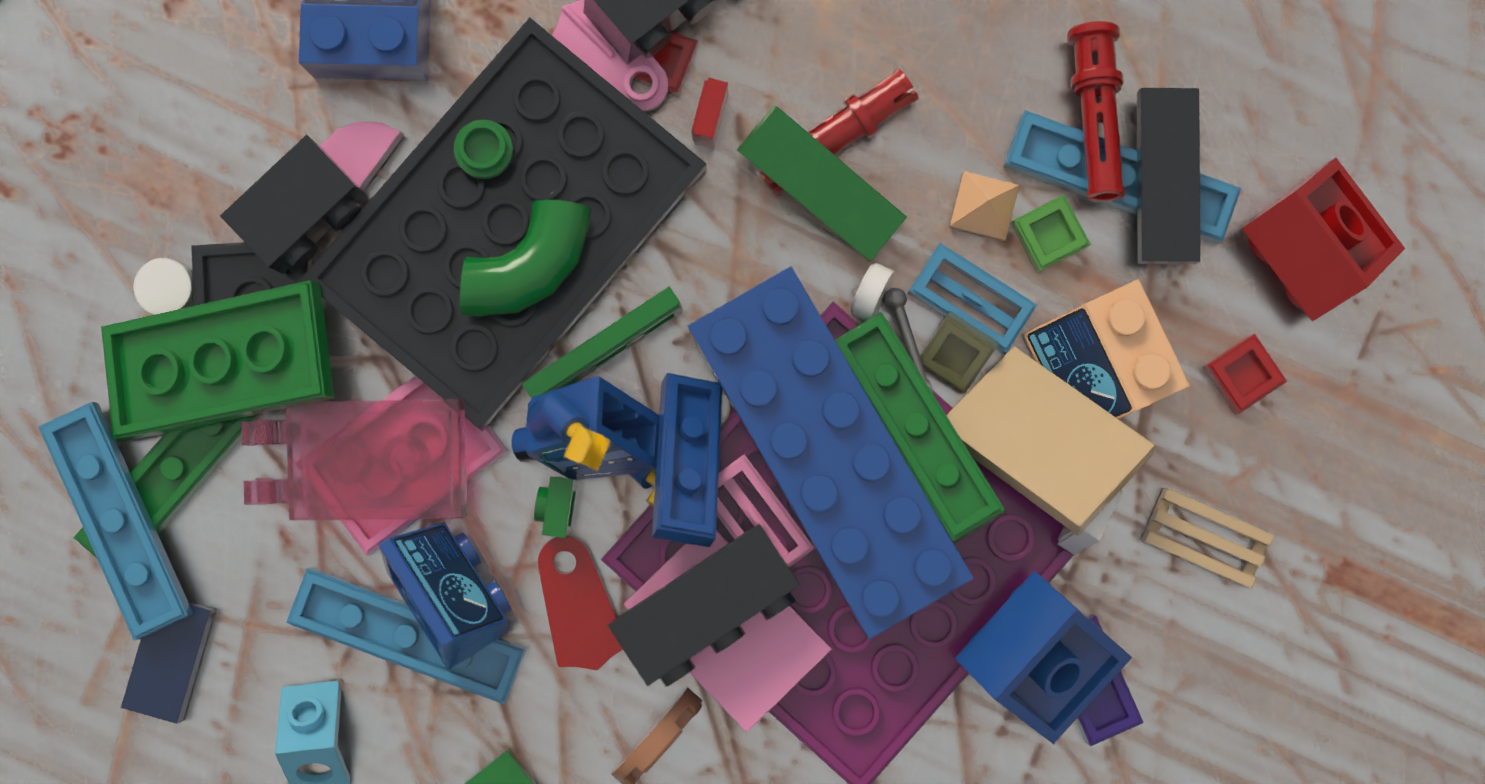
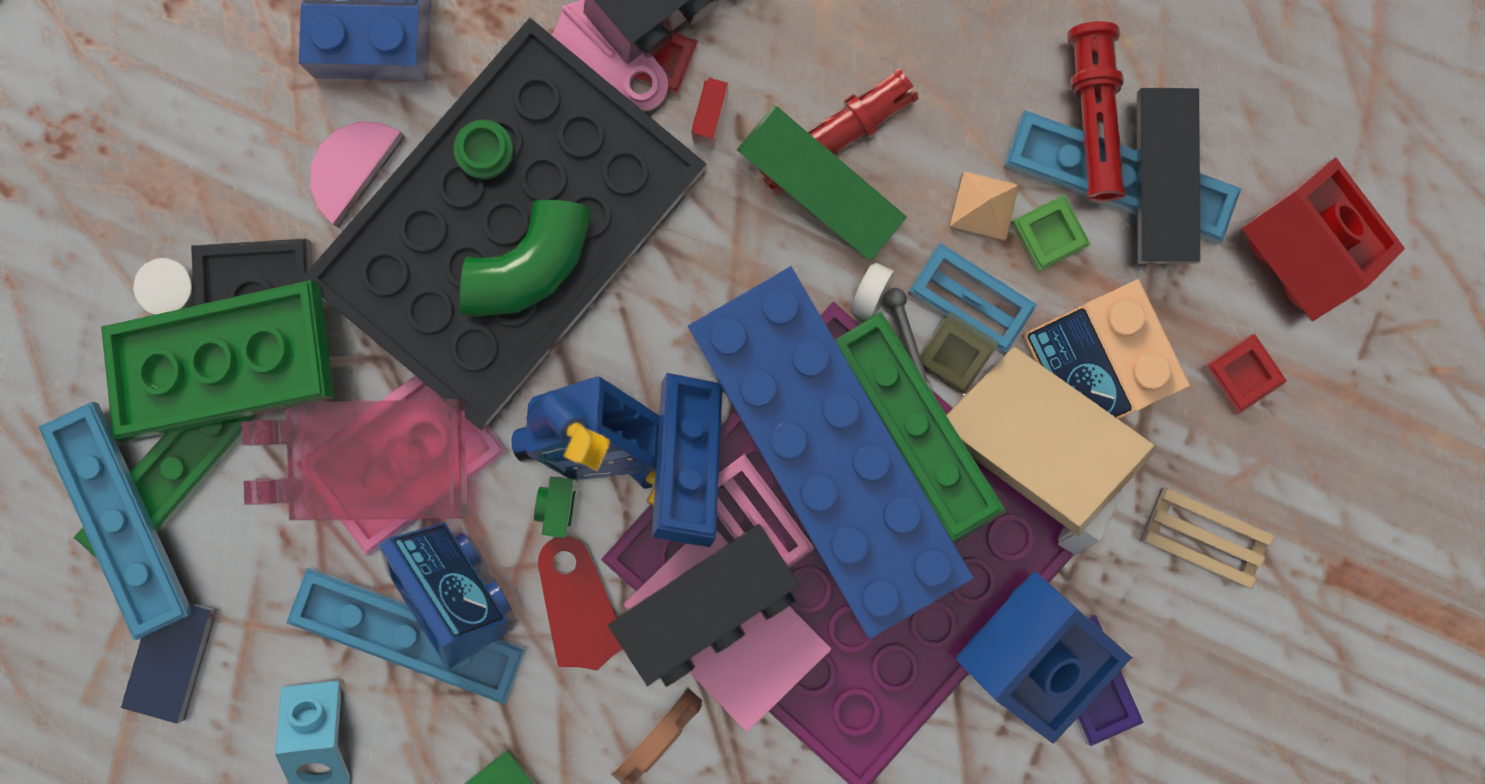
black brick [220,134,367,274] -> none
green tile [522,286,683,399] -> none

